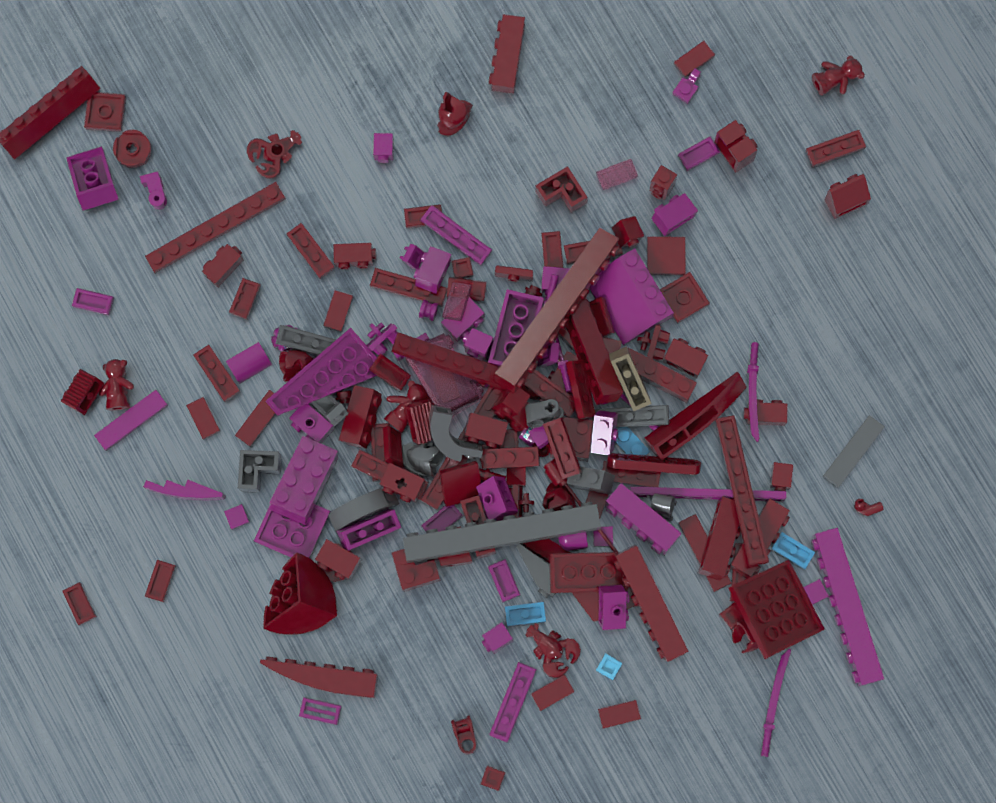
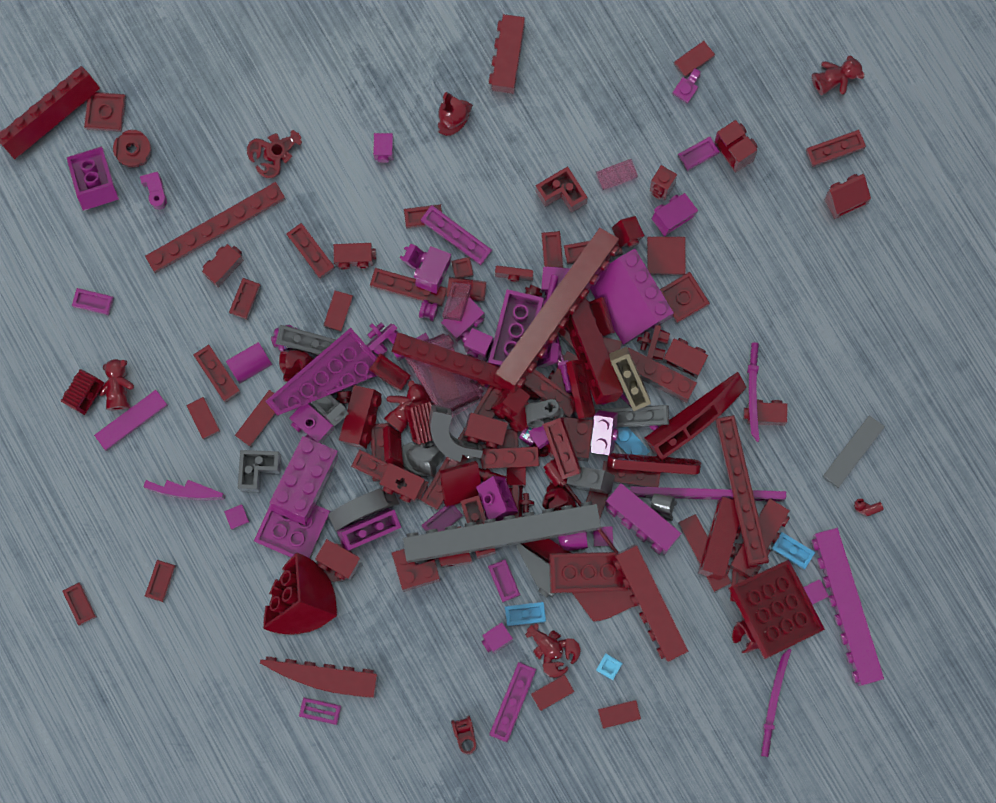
dark red tile [480,766,505,791] -> none
magenta brick [598,585,629,630] -> none
dark red tile [719,602,744,630] -> none
dark red brick [770,462,793,491] -> none

